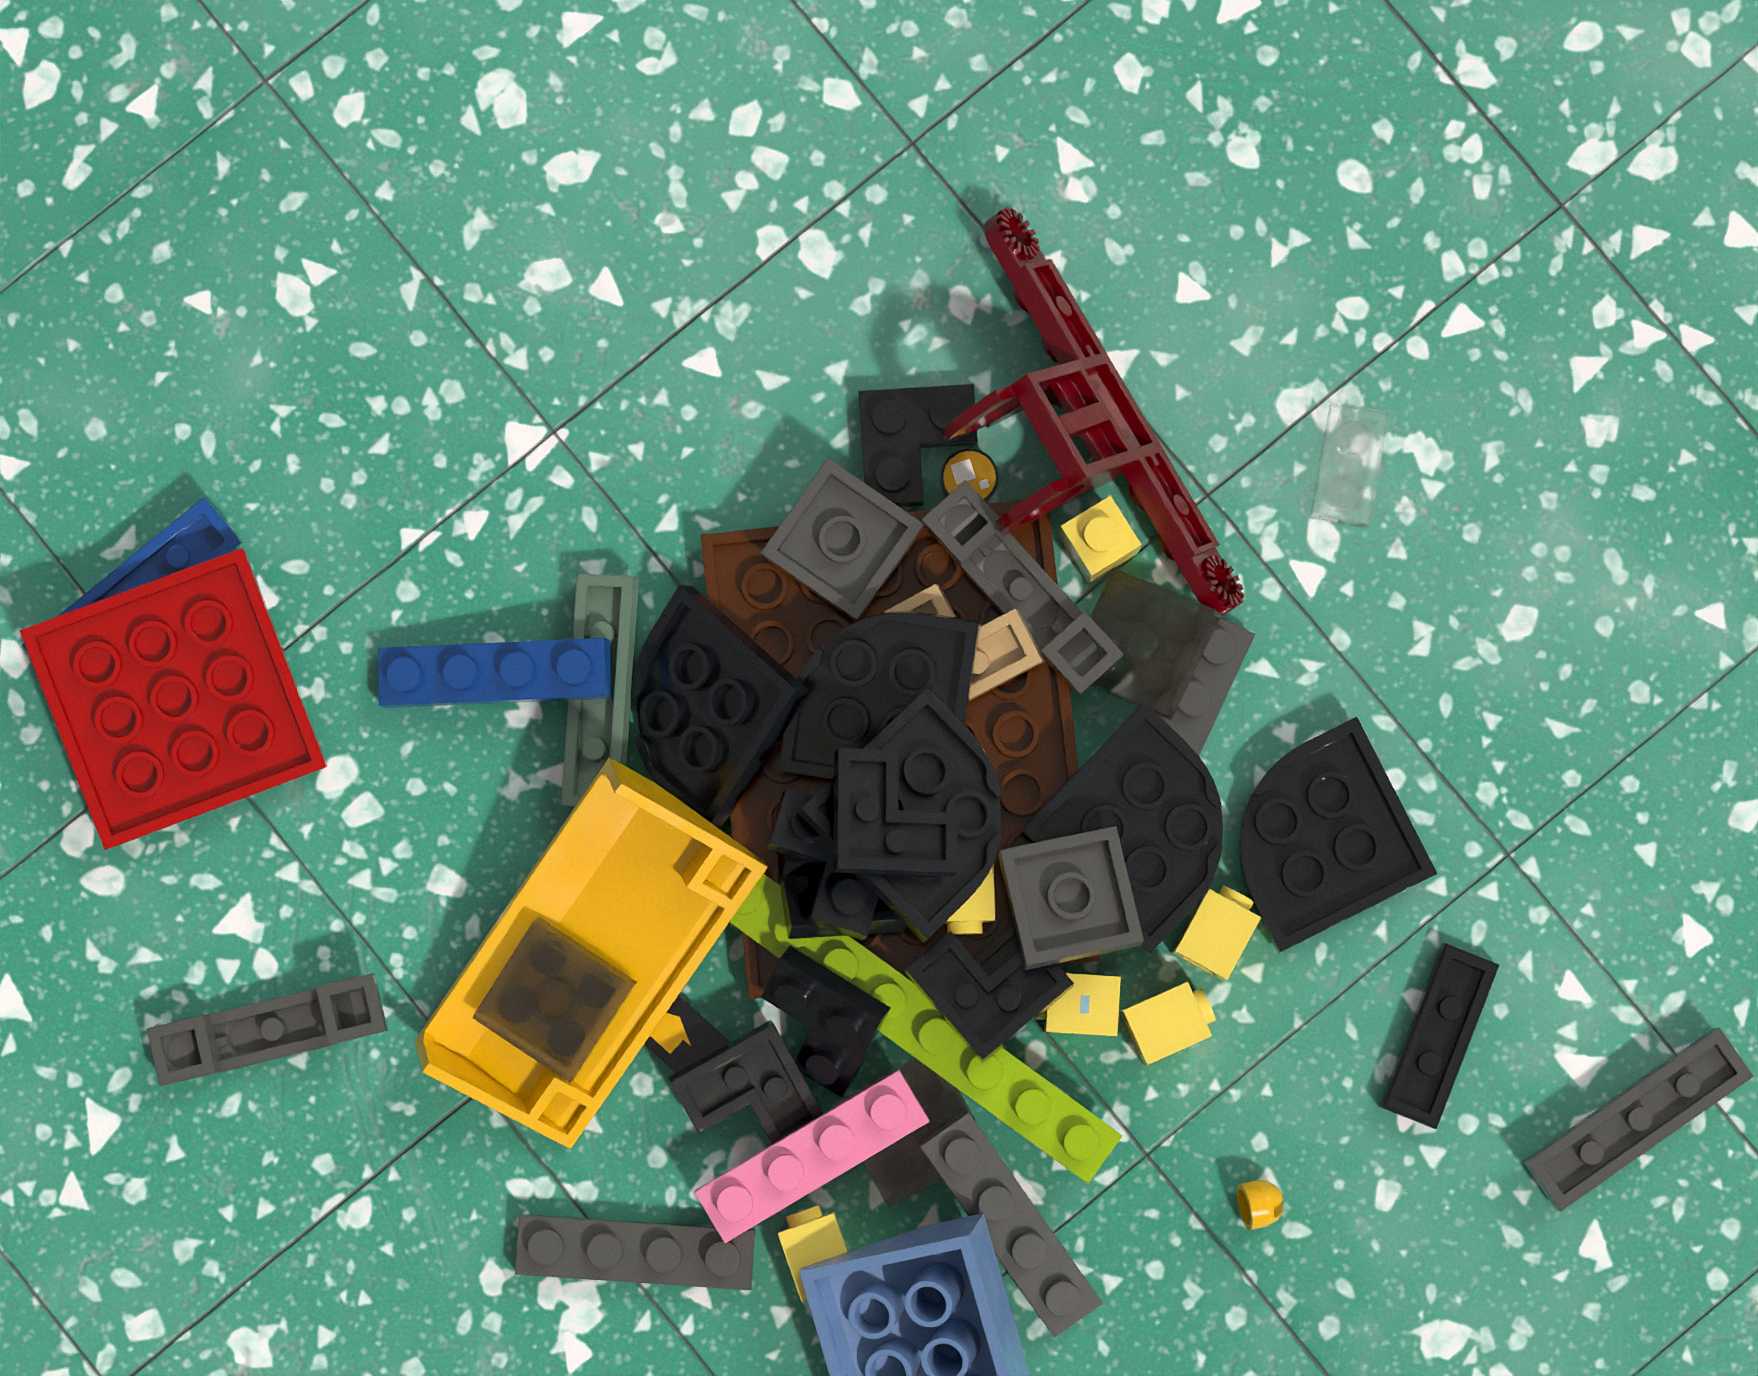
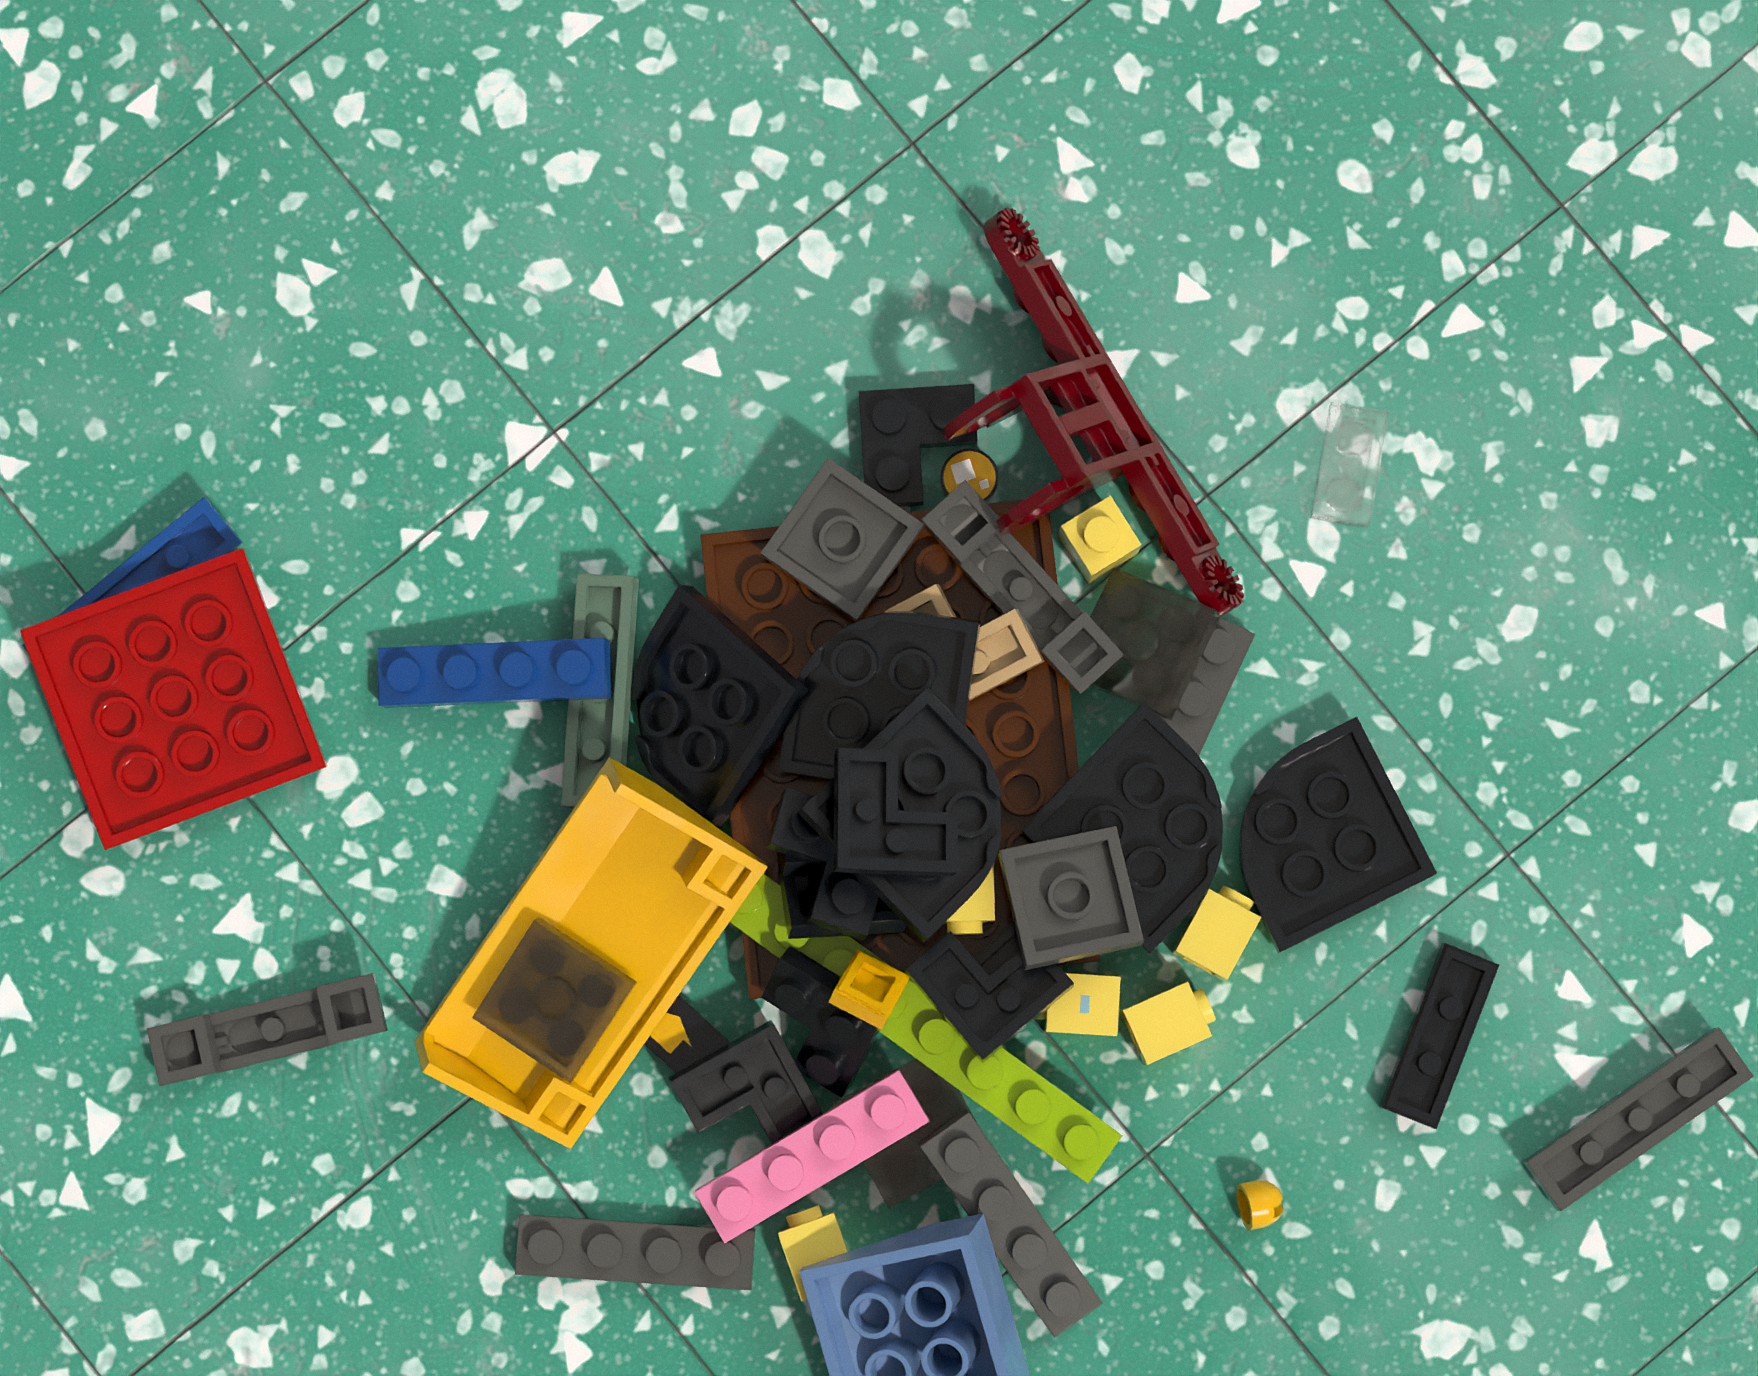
none -> yellow tile [829,949,910,1030]

